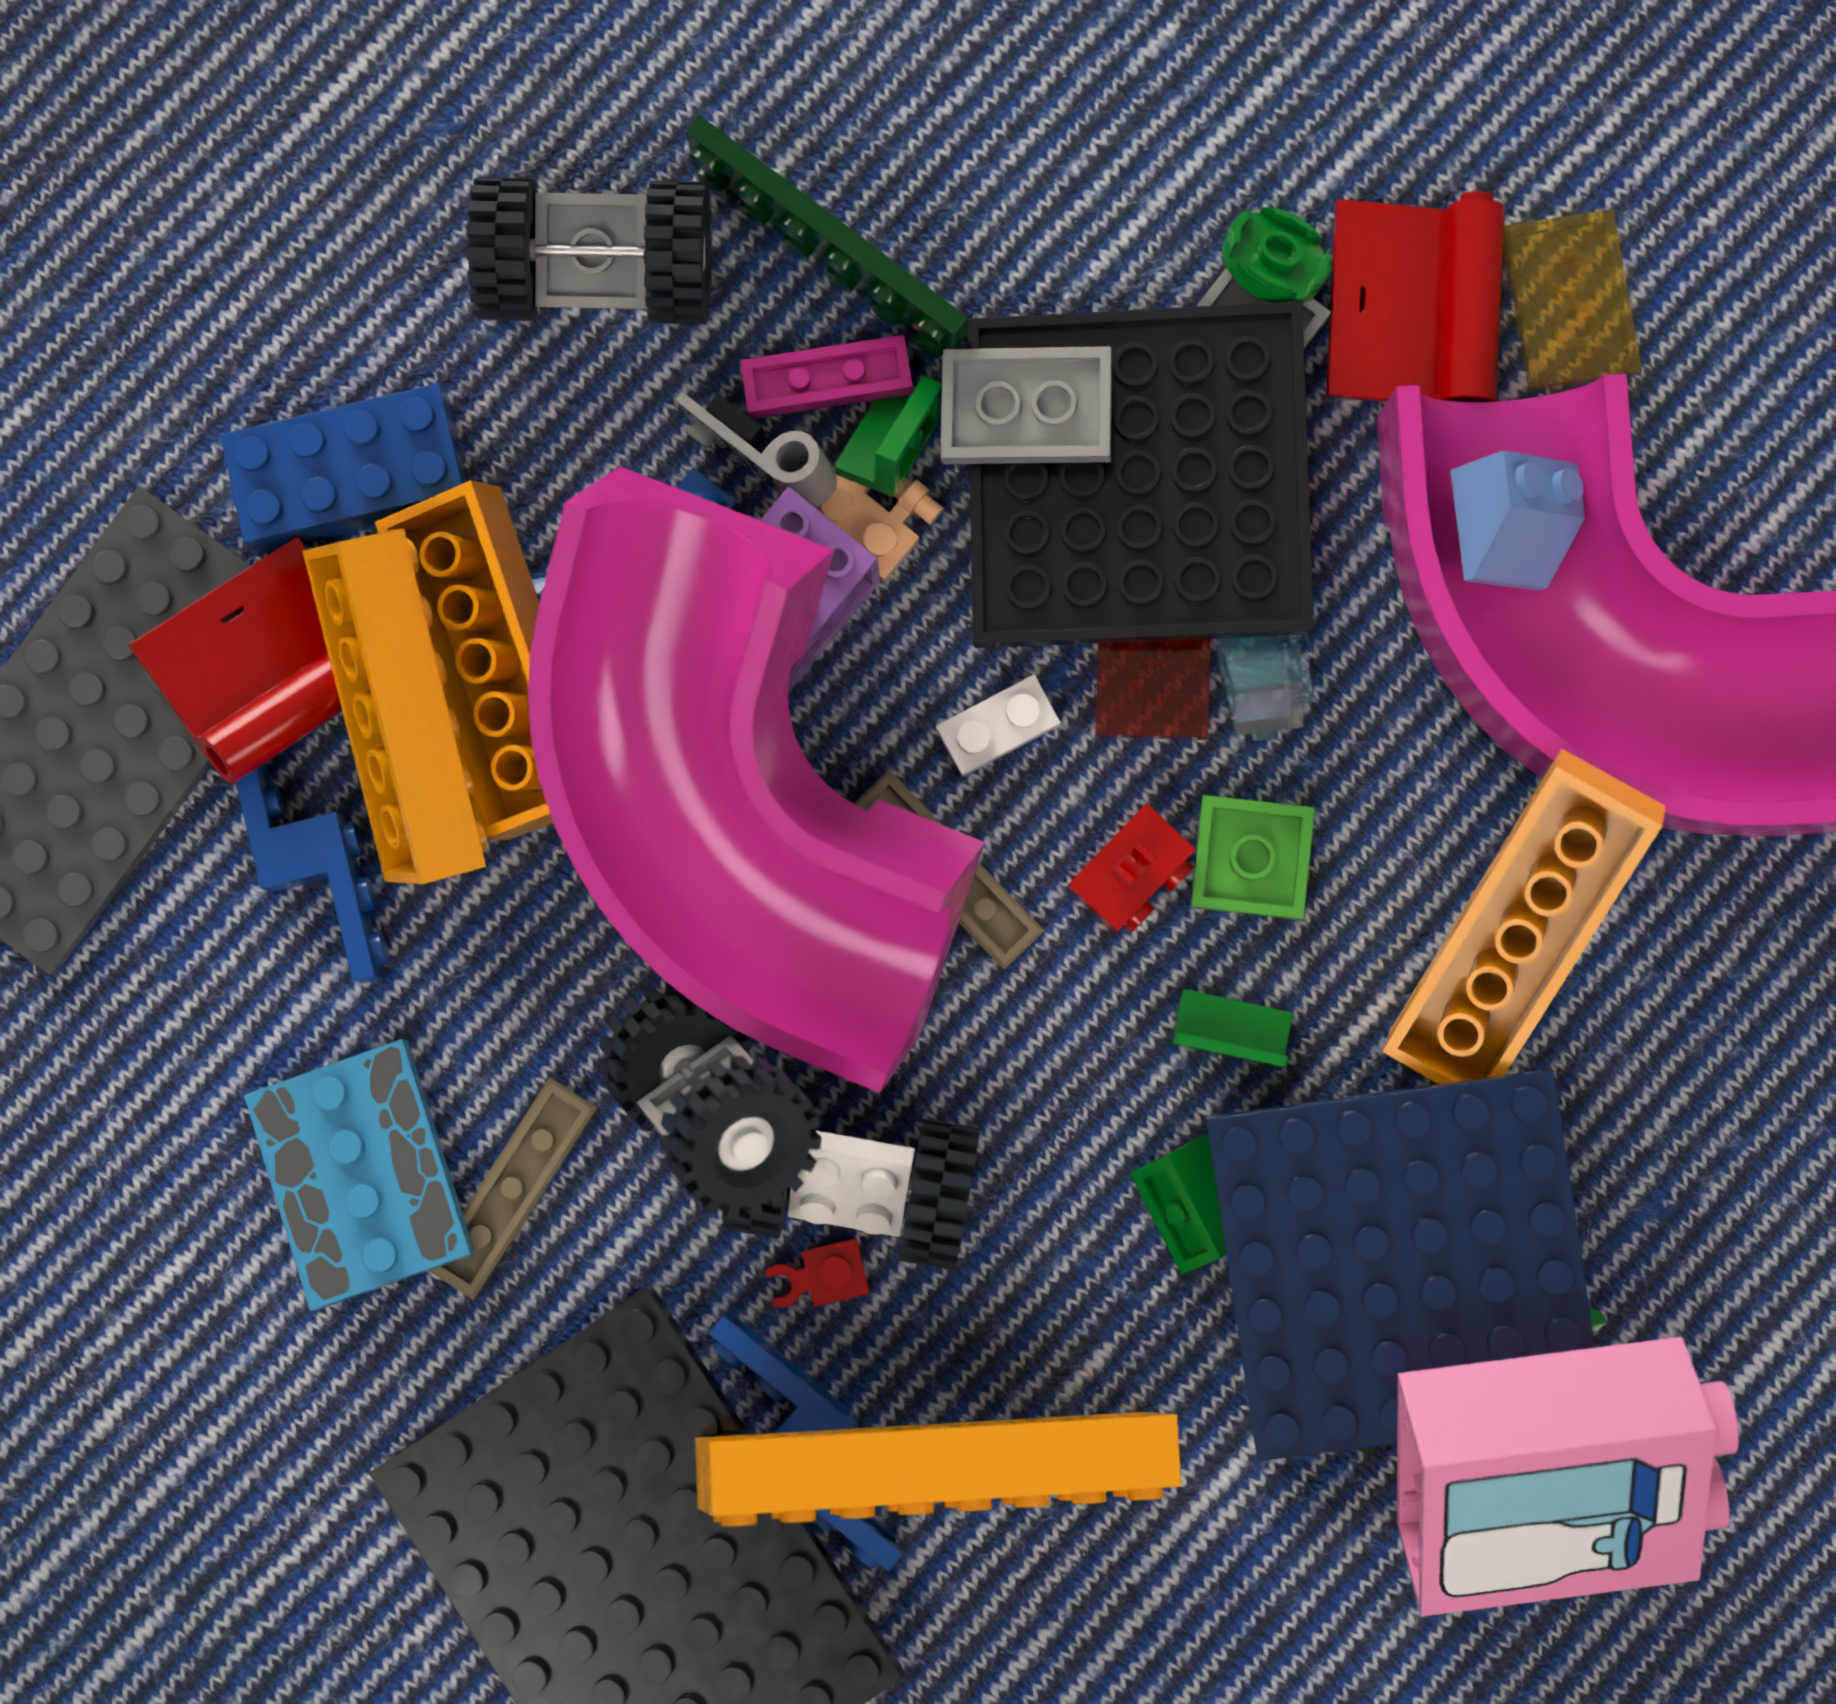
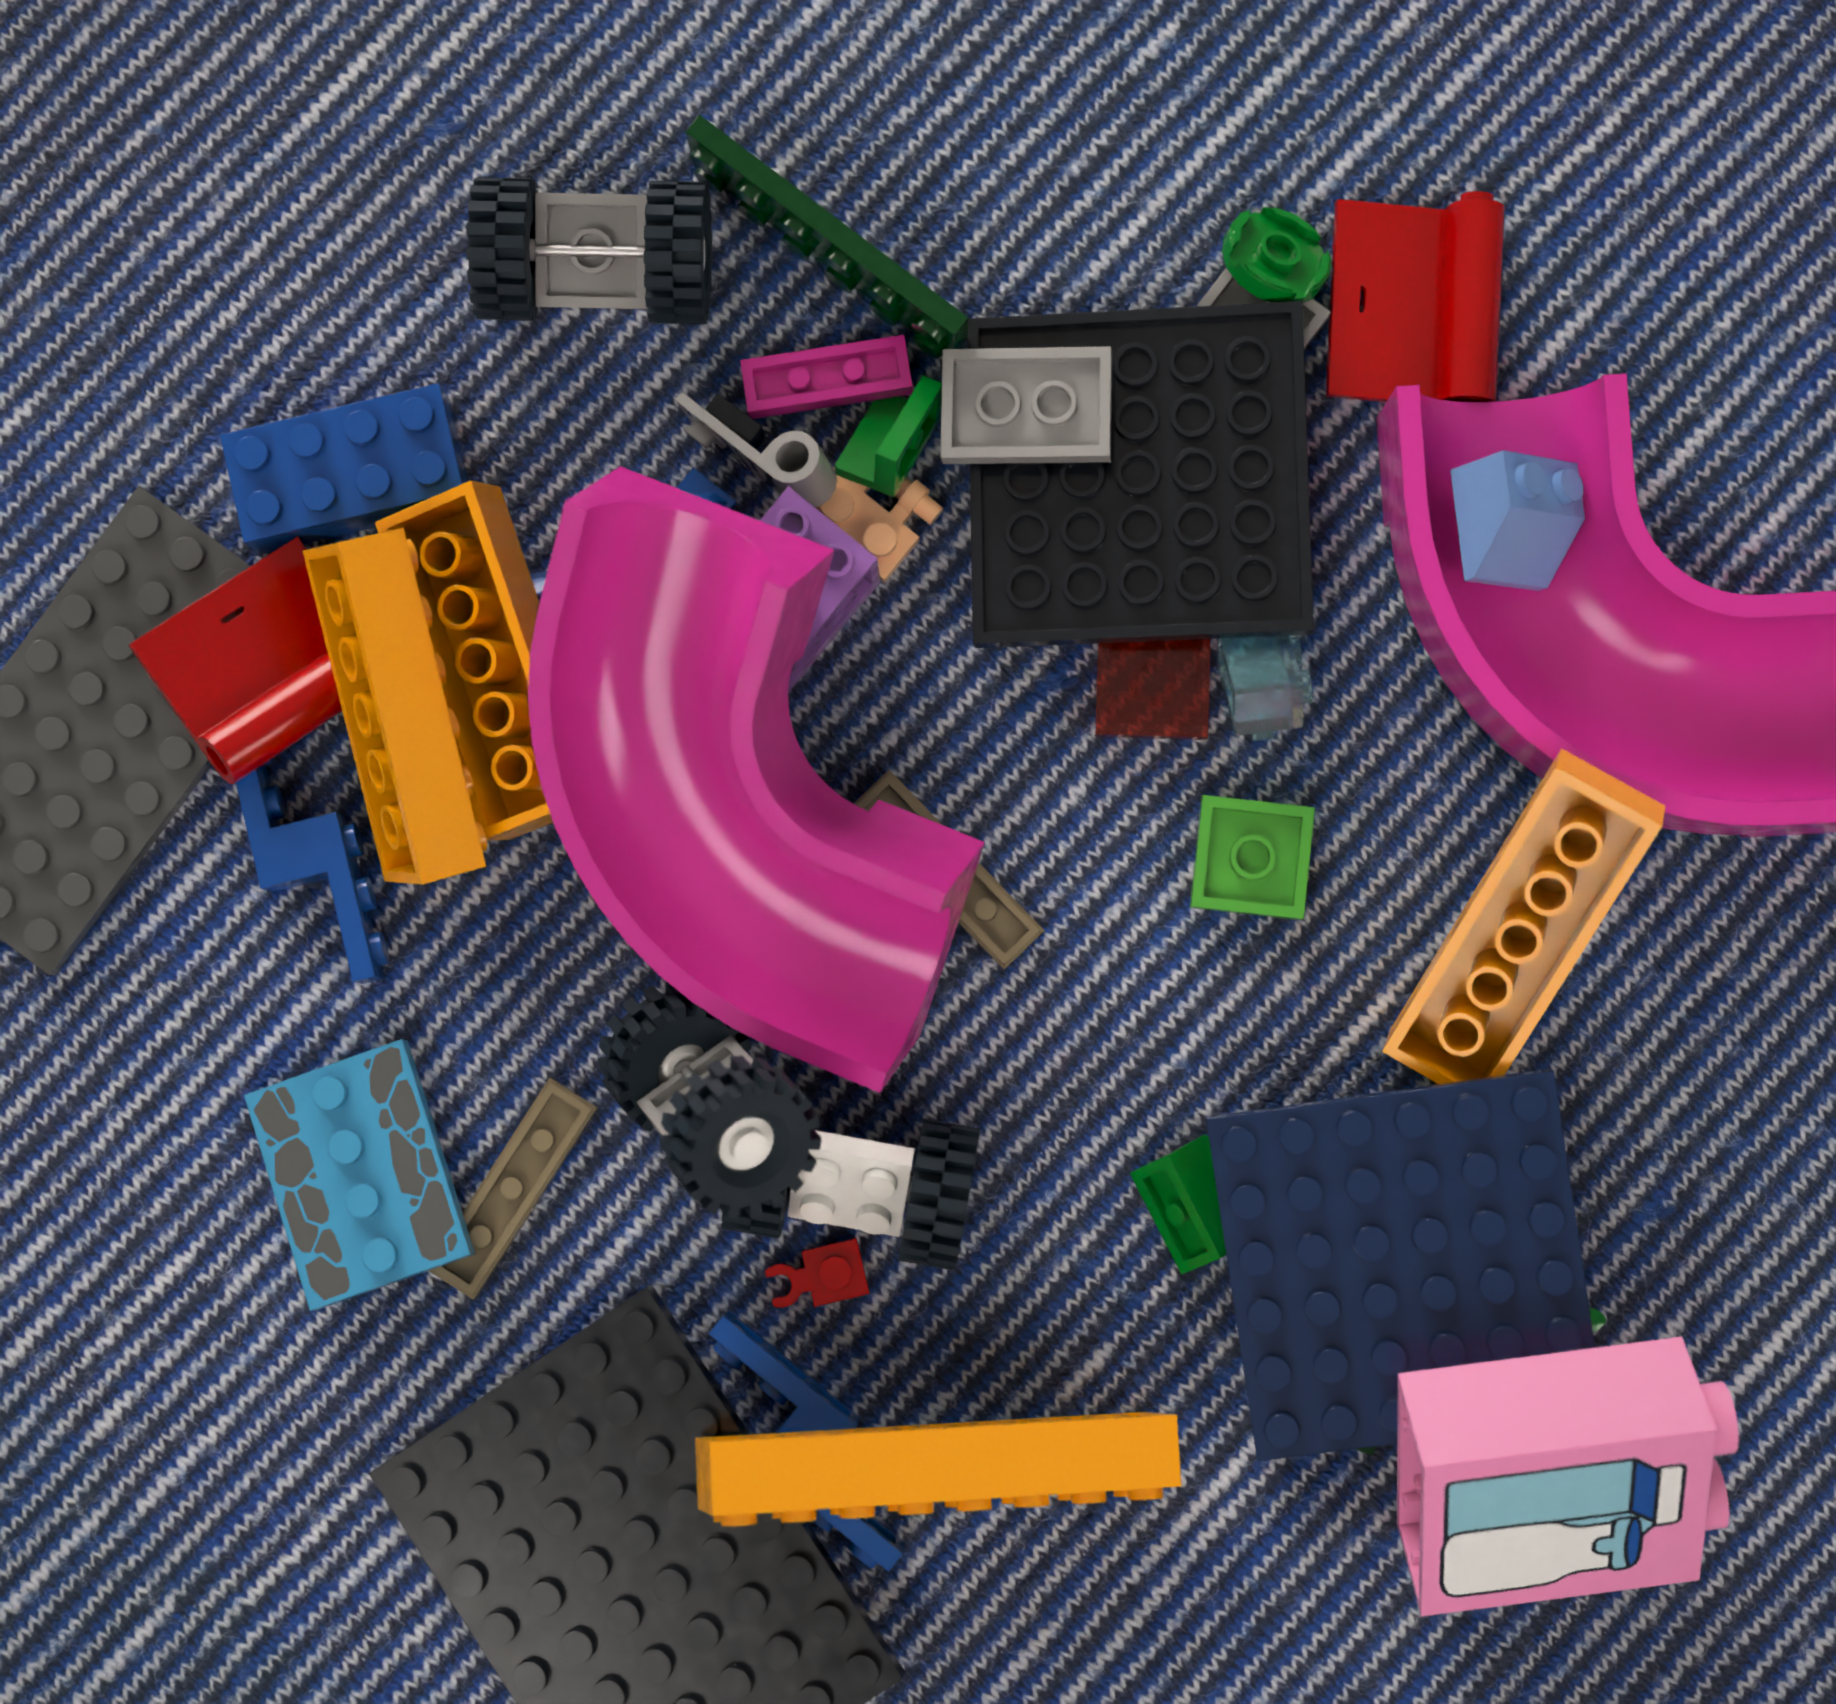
white plate [936,674,1061,777] -> none
red brick [1066,803,1196,935] -> none
green panel [1170,989,1294,1068] -> none
clear yellow tile [1503,209,1642,391] -> none

